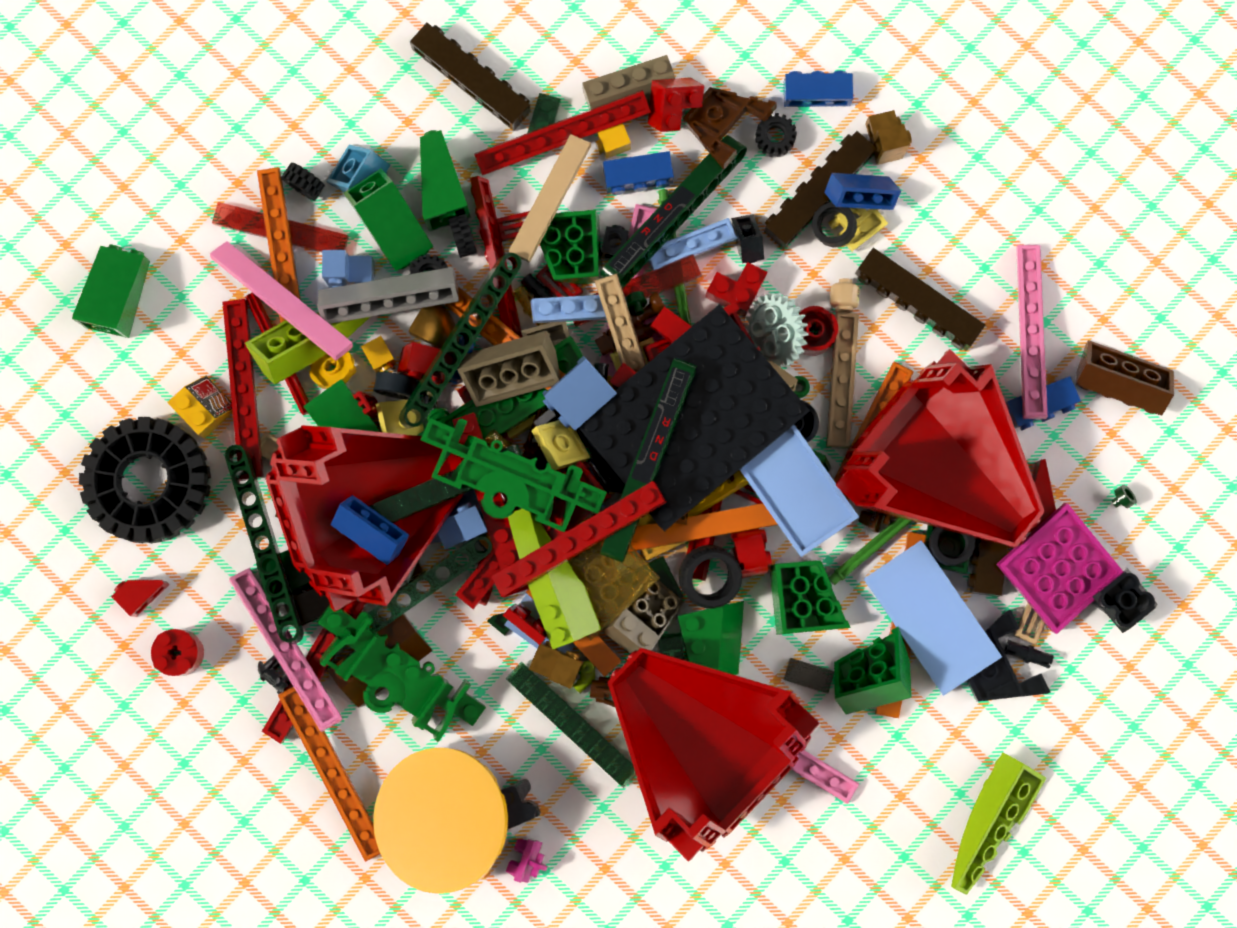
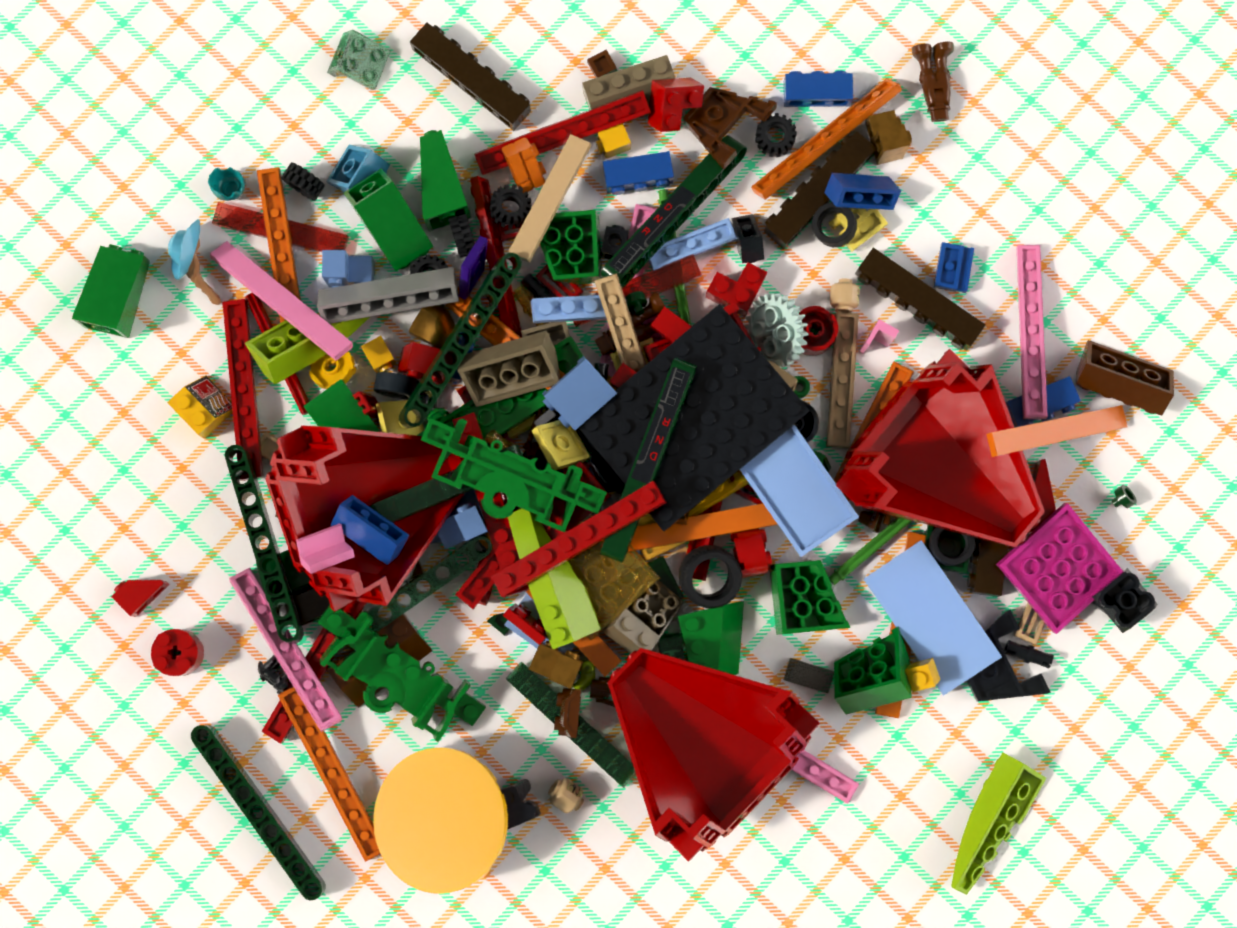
black tyre [79,417,211,544] -> none
dark pink hips [506,839,548,883] -> none
clear green plate [527,93,561,133] -> none
none -> medium azure hat [168,219,222,305]
none -> dark green beam [191,725,326,901]
none -> teal hair [208,167,246,201]
none -> bright pink panel [296,523,355,574]
none -> clear green bracket [327,29,391,90]
none -> dark purple tile [458,236,488,300]
none -> black tyre [489,184,532,229]
none -> orange brick [502,138,547,193]
none -> tan head [548,778,584,813]
none -> reddish brown slope [554,688,582,738]
none -> reddish brown plate [587,49,617,78]
none -> orange tile [751,78,902,200]
none -> bright pink panel [859,319,899,353]
none -> yellow brick [905,658,941,692]
none -> reddish brown piece [911,41,954,122]
none -> blue plate [933,242,974,293]
none -> orange tile [986,405,1128,457]

